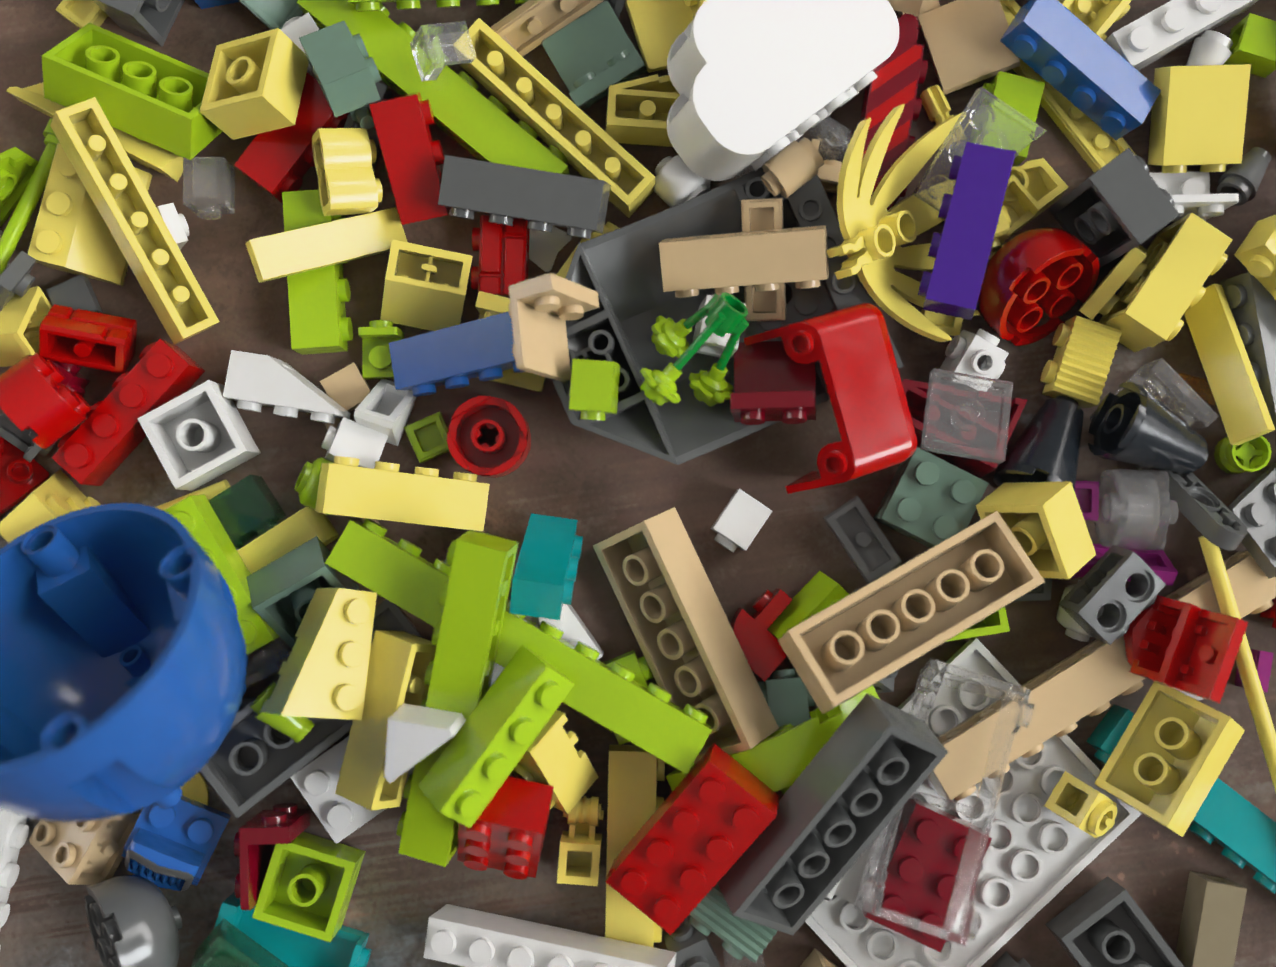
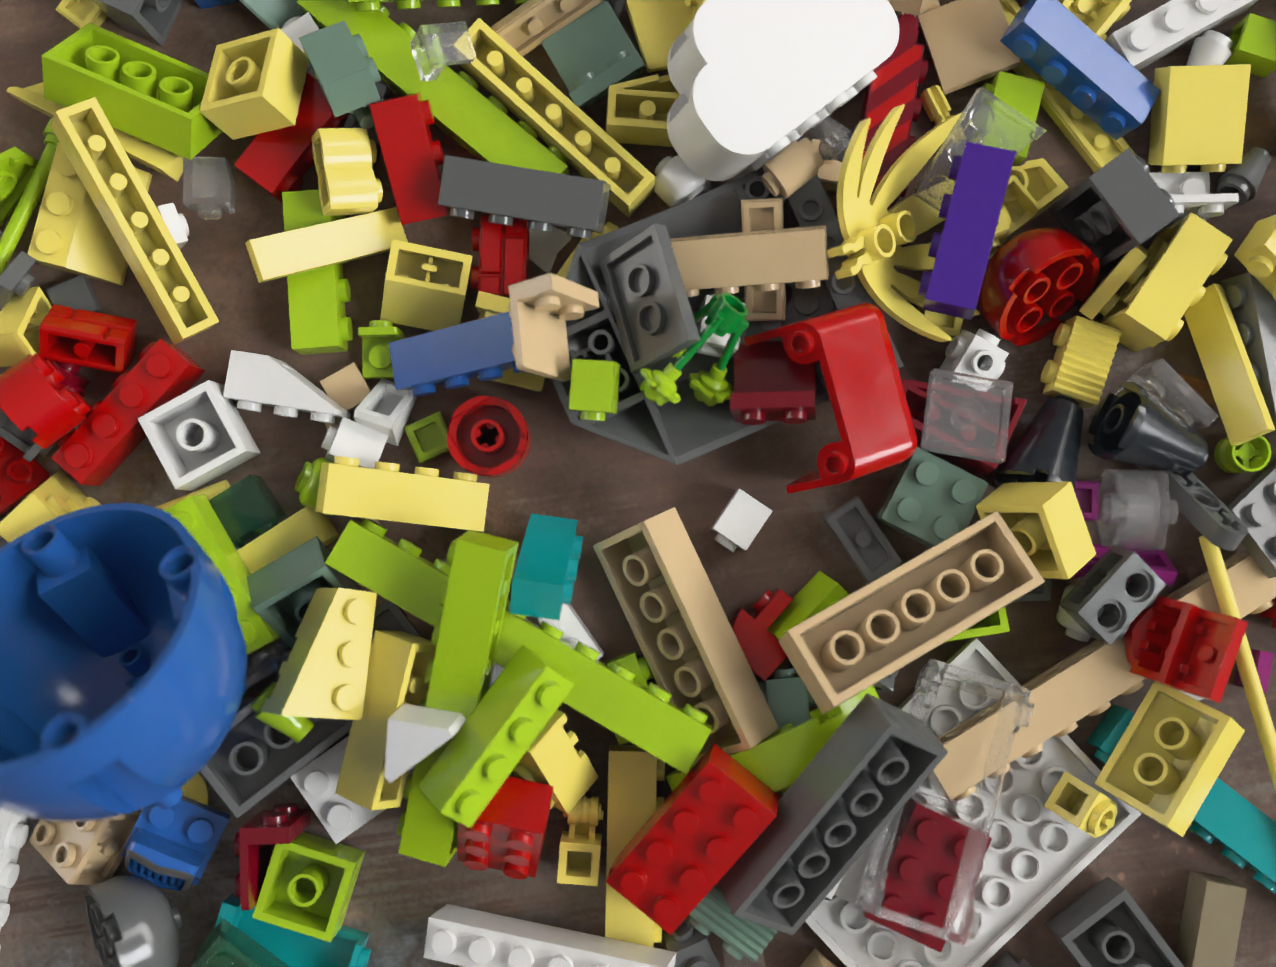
none -> dark grey plate [599,224,700,373]

